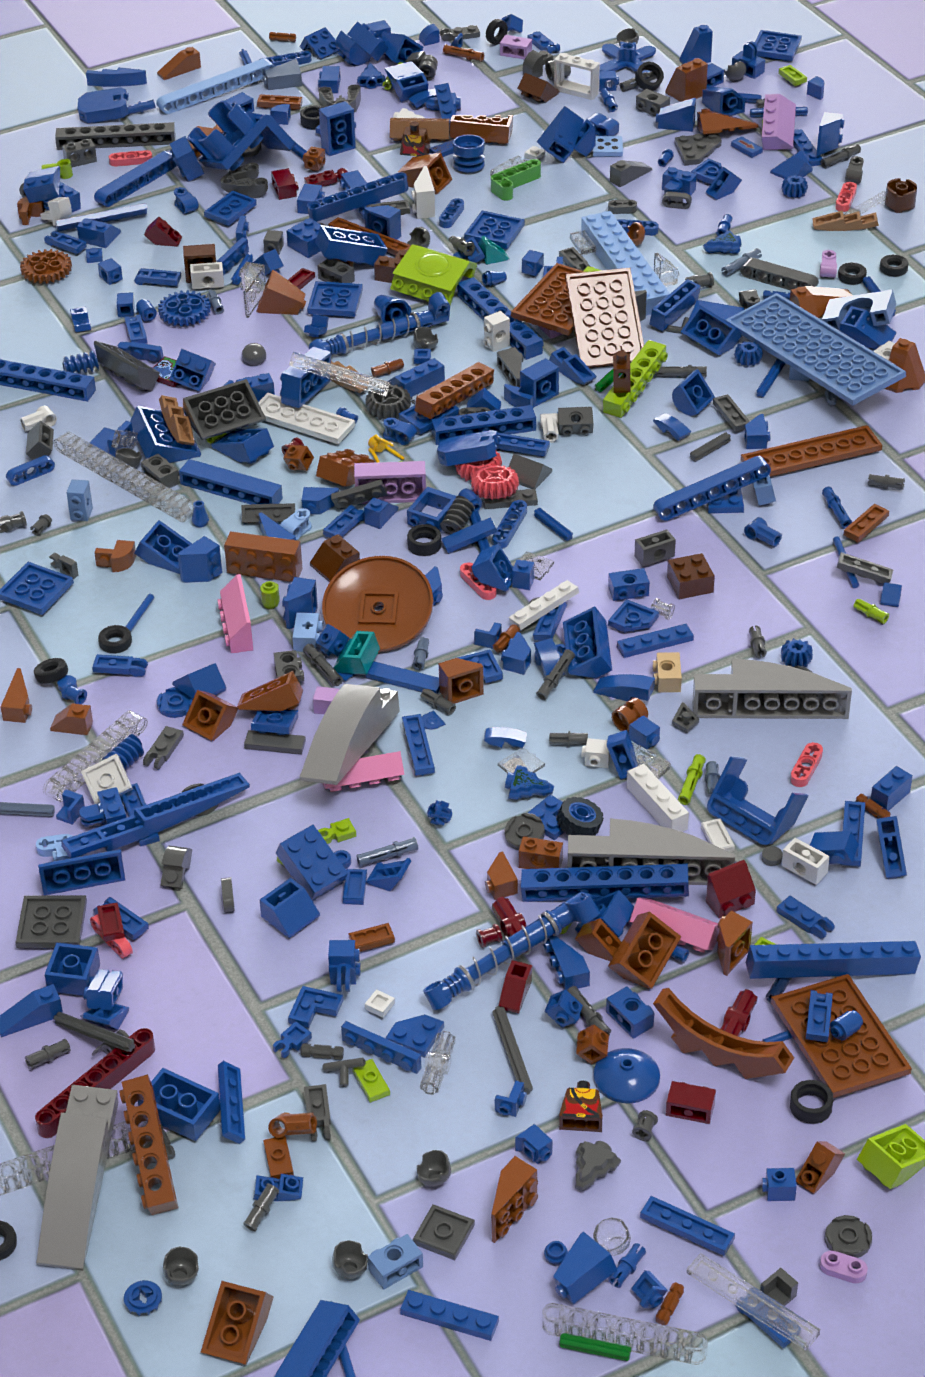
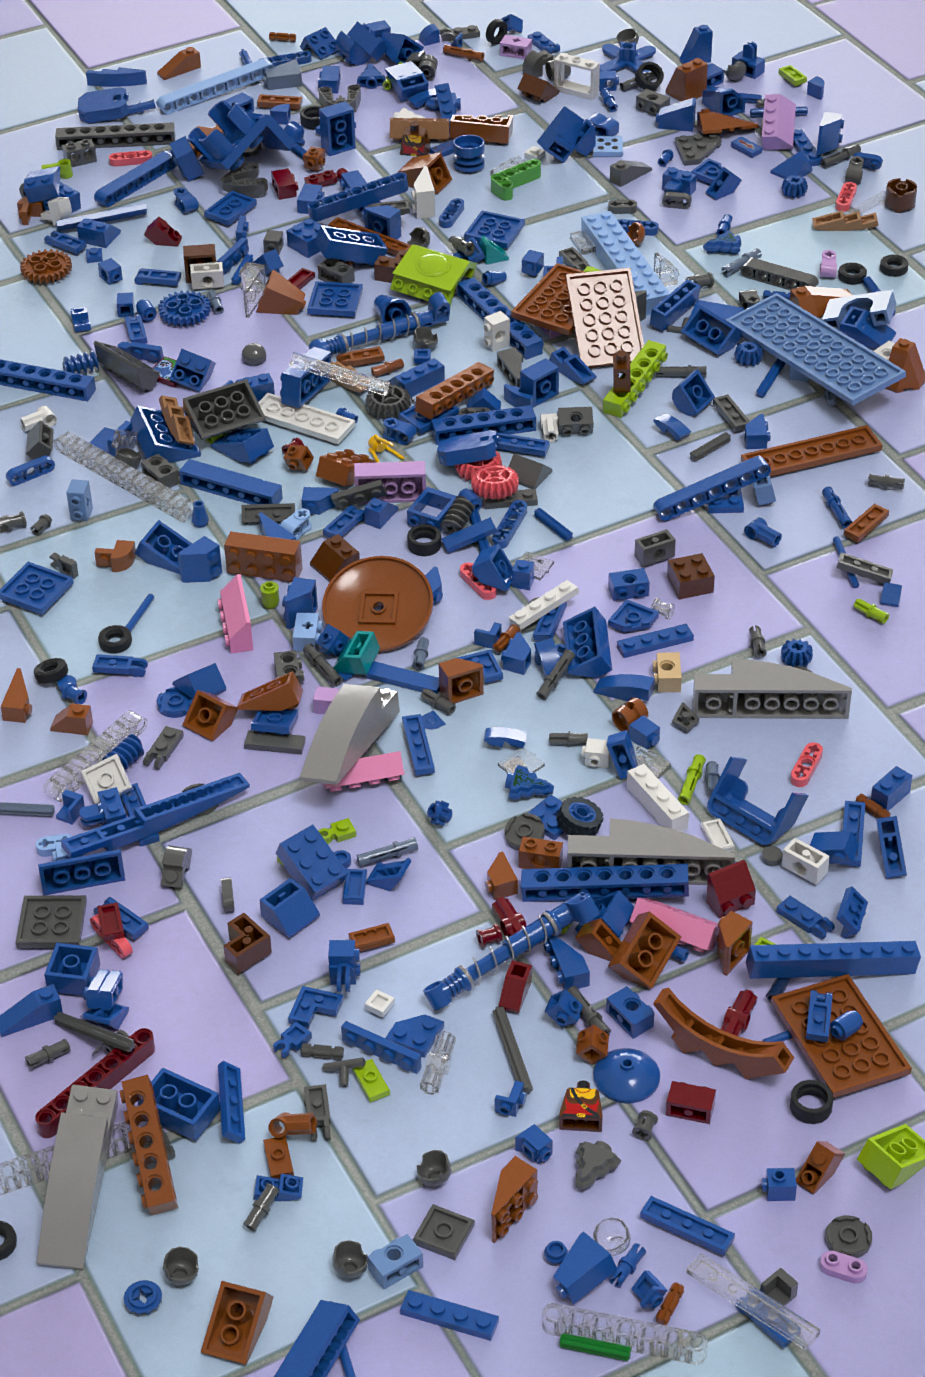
blue bracket [304,314,329,337] -> none
green axle [595,369,622,392] -> none
blue plate [755,30,802,61] -> none
none -> reddish brown brick [223,913,272,974]
none -> blue piece [284,121,305,144]
none -> dark orange hinge [336,346,385,367]
none -> blue bracket [836,886,868,938]
none -> blue plate [853,152,883,170]

